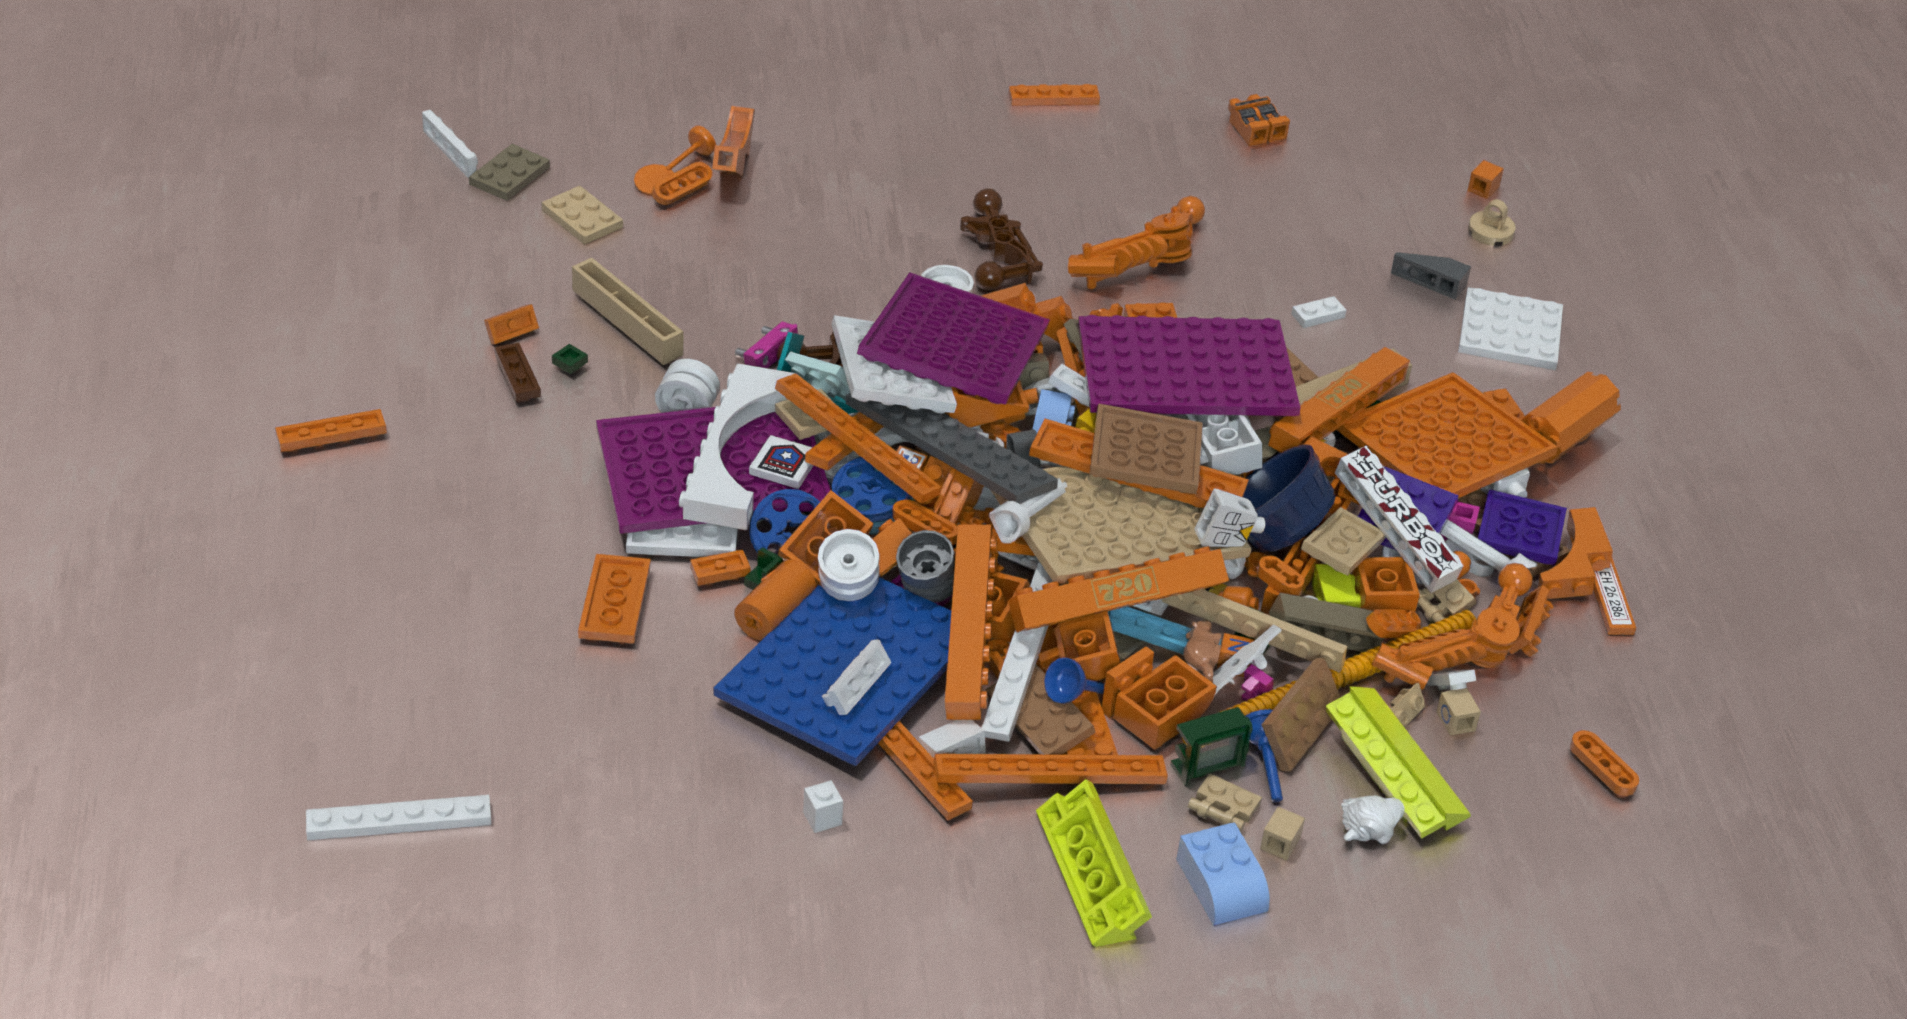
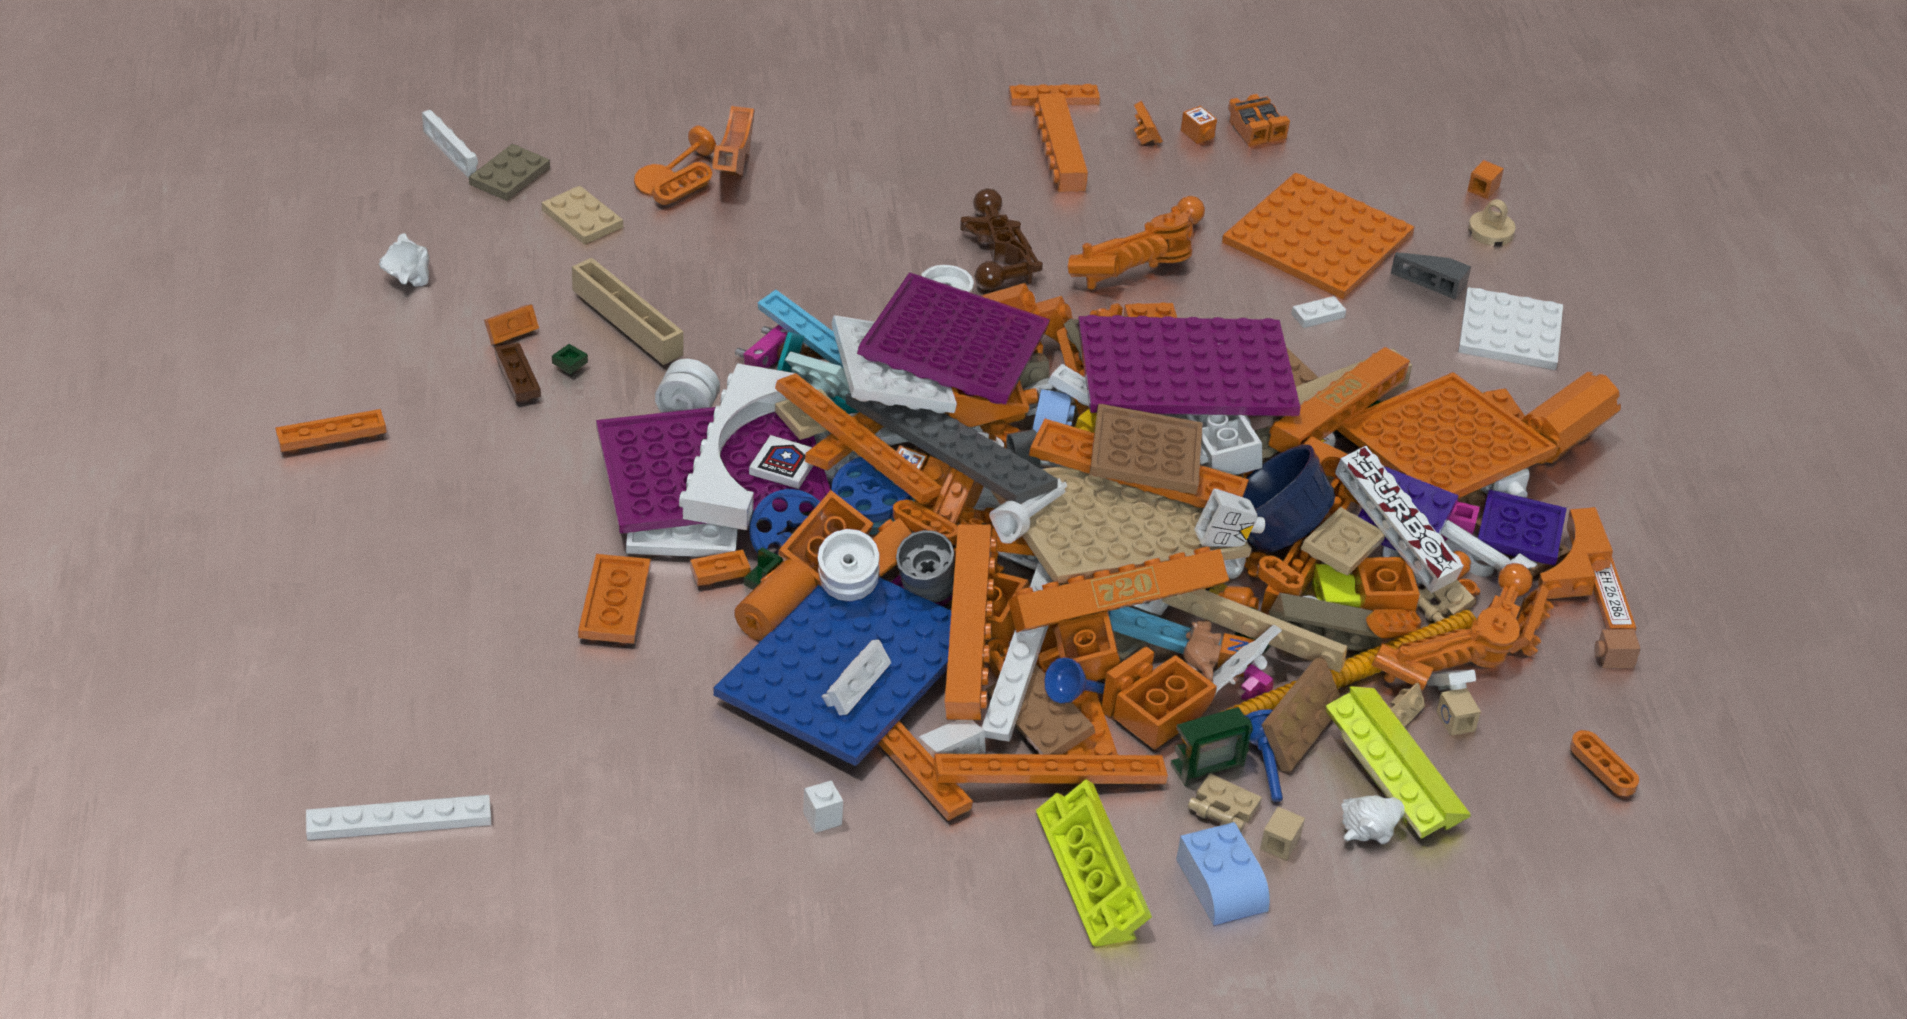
none -> white hair [379,233,430,286]
none -> medium azure plate [758,290,844,369]
none -> orange brick [1033,93,1088,192]
none -> orange plate [1134,100,1163,145]
none -> orange brick [1180,106,1217,144]
none -> orange plate [1222,172,1415,299]
none -> nougat brick [1594,629,1641,668]

